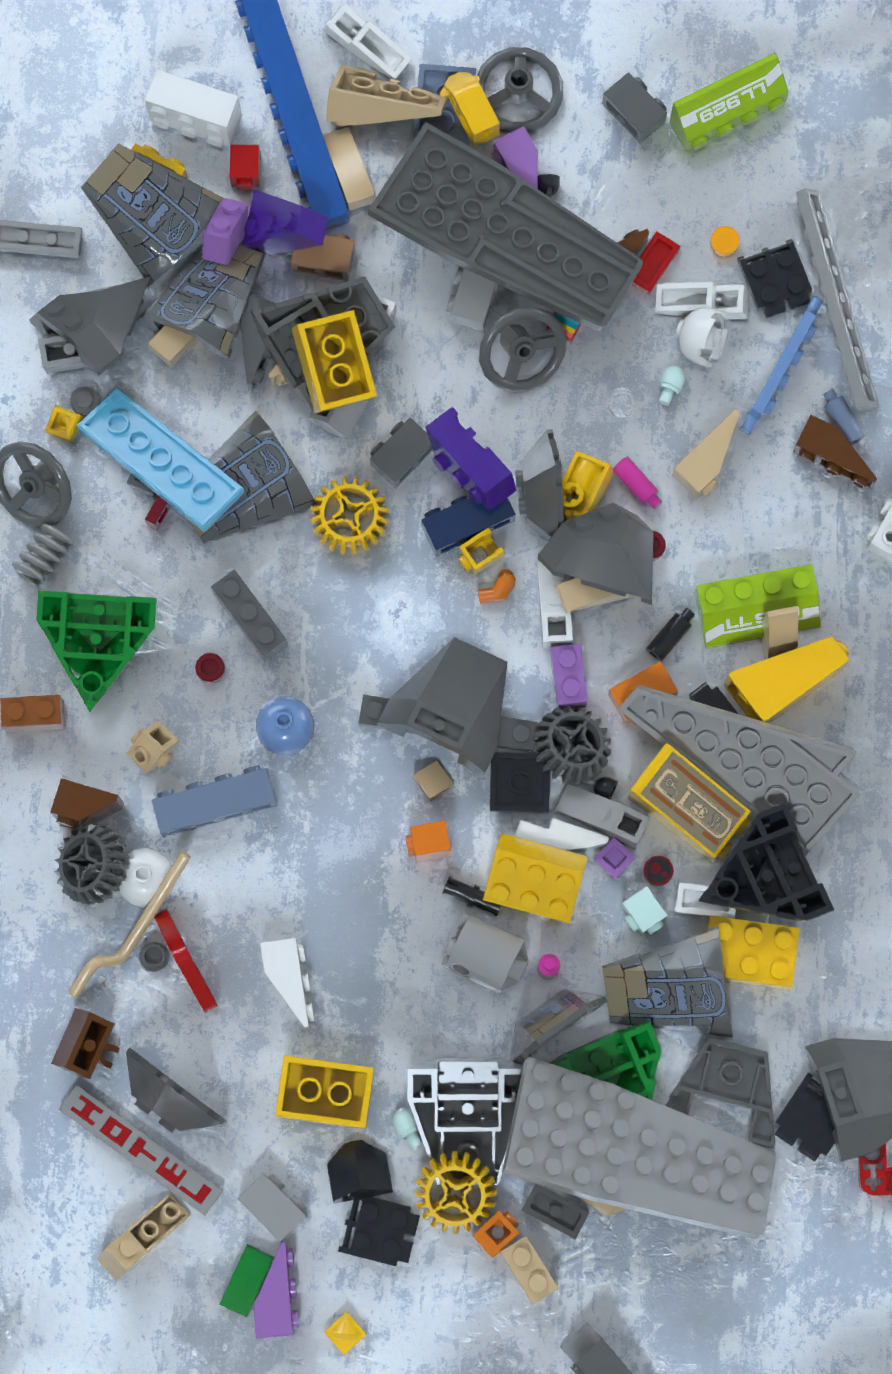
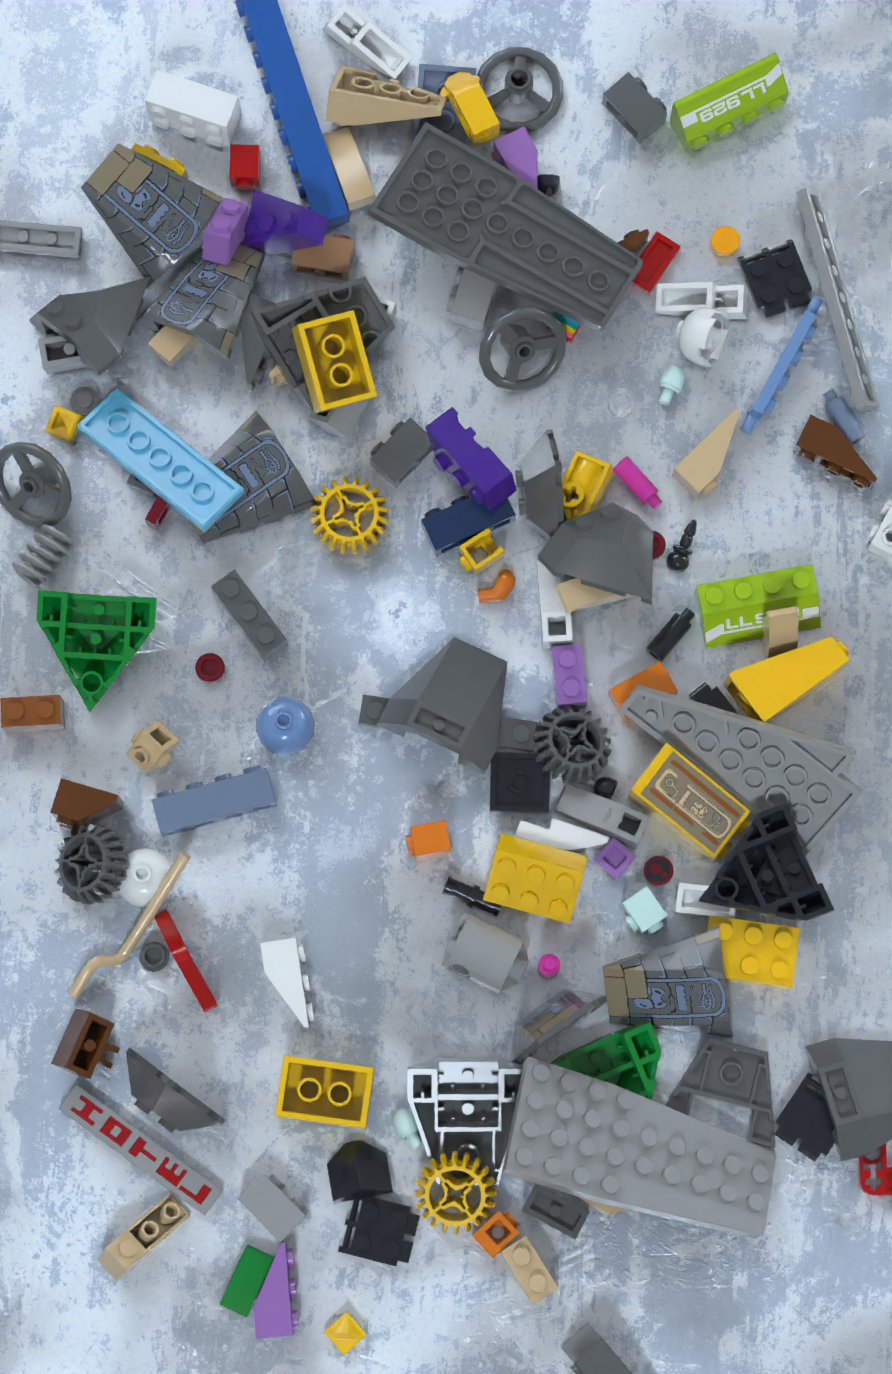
tan slope [413,761,454,802] -> none
none -> black bar [666,519,697,573]

